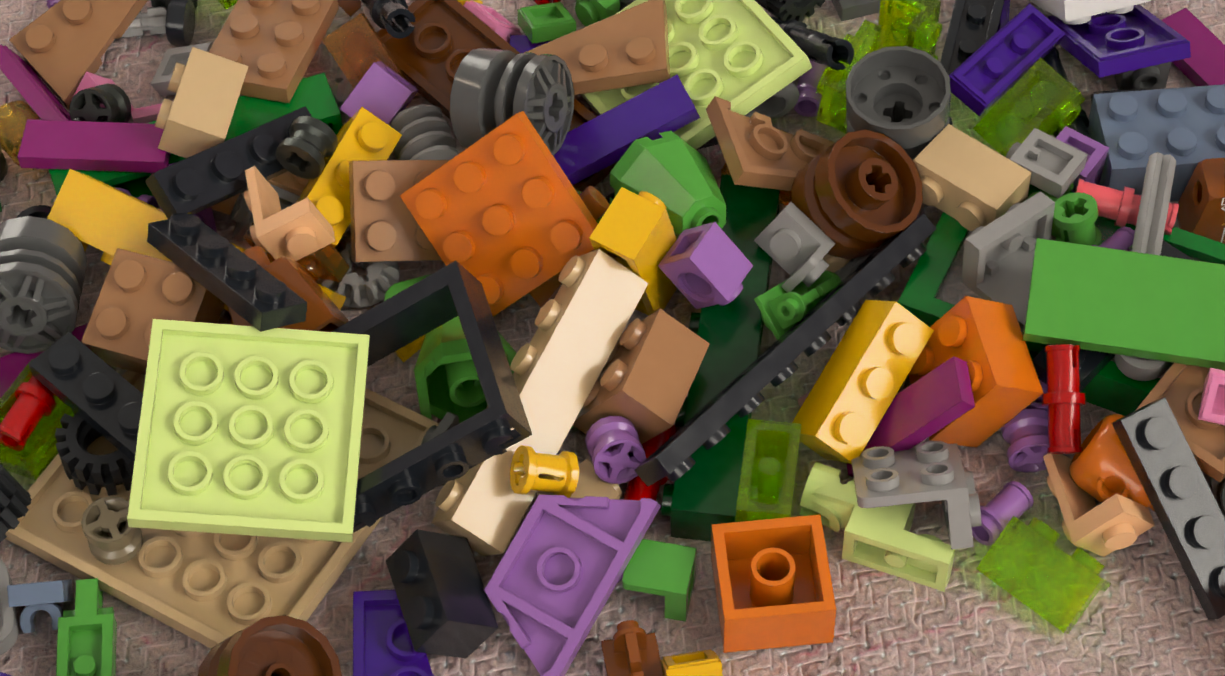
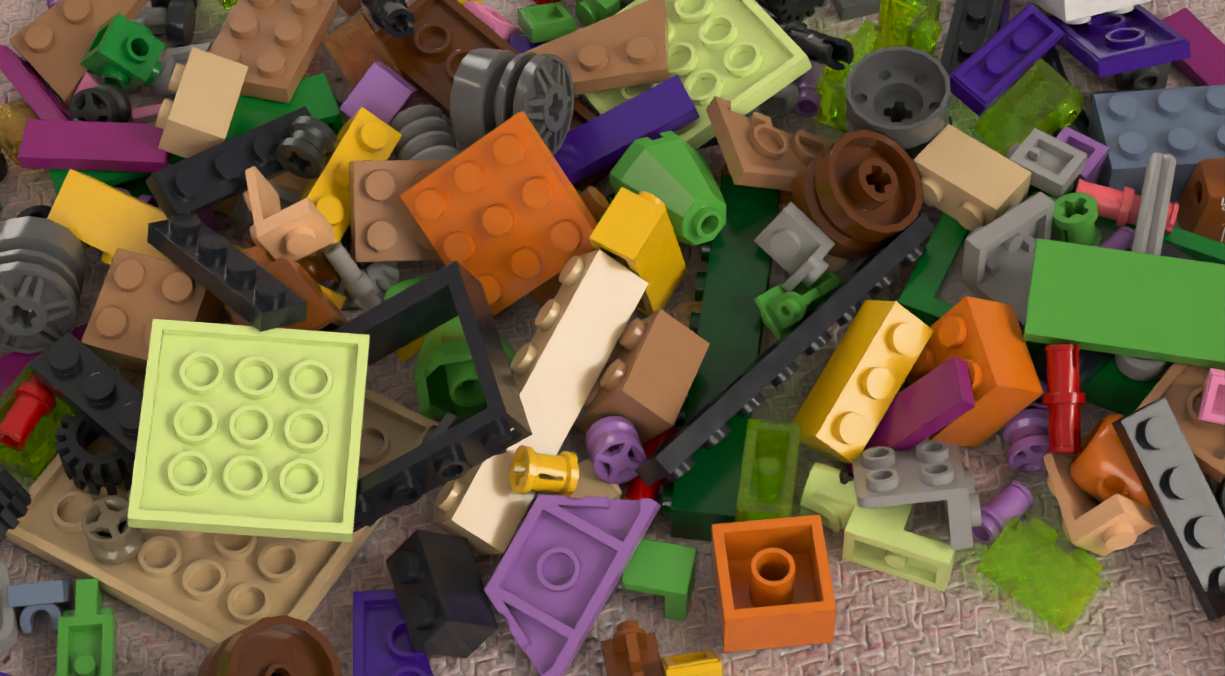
medium lavender brick [658,222,753,309] -> none
none -> green brick [80,13,166,95]
none -> light grey piece [324,242,382,312]

